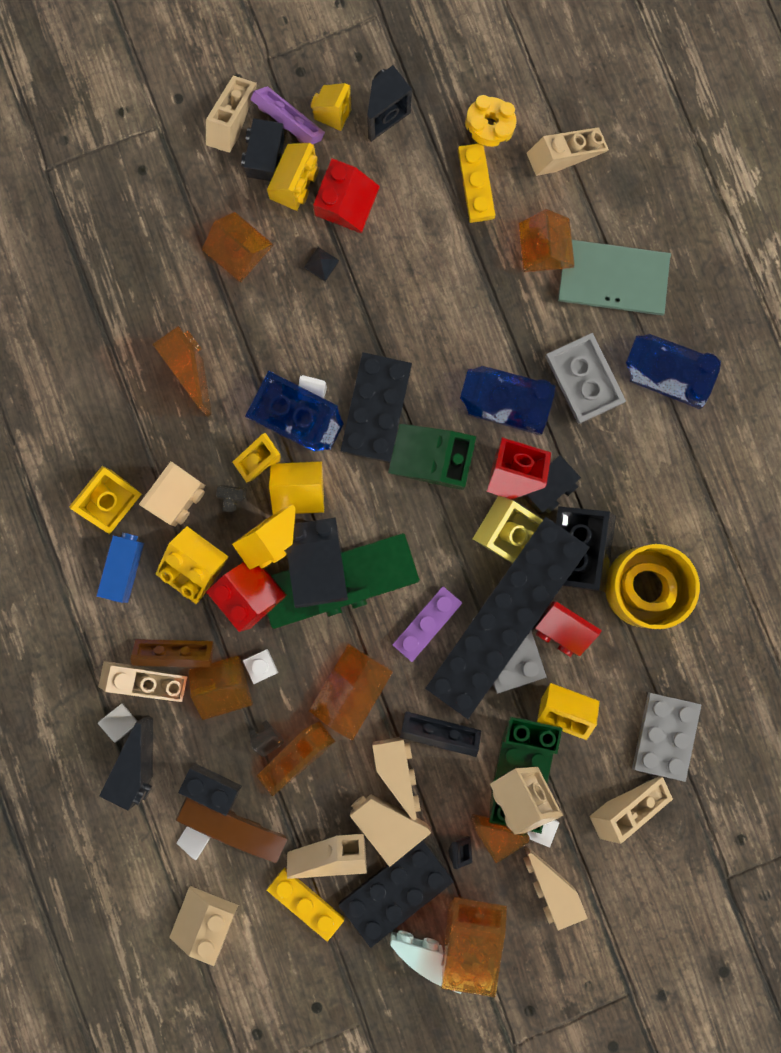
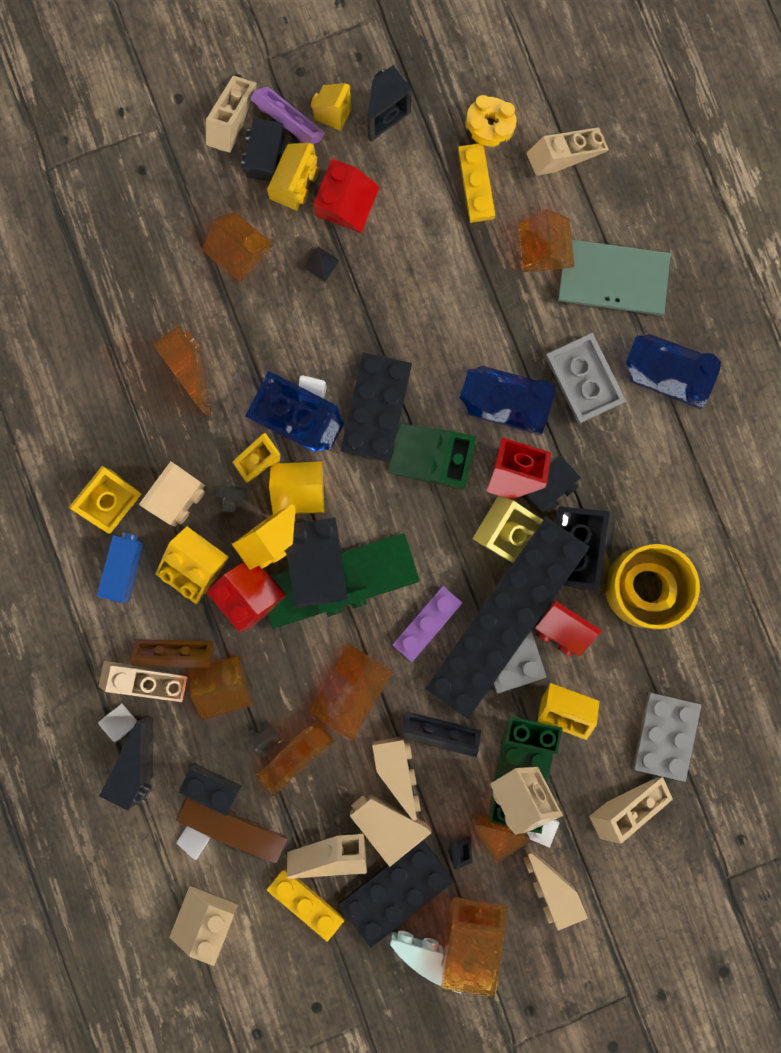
white plate [243,649,278,684] -> none

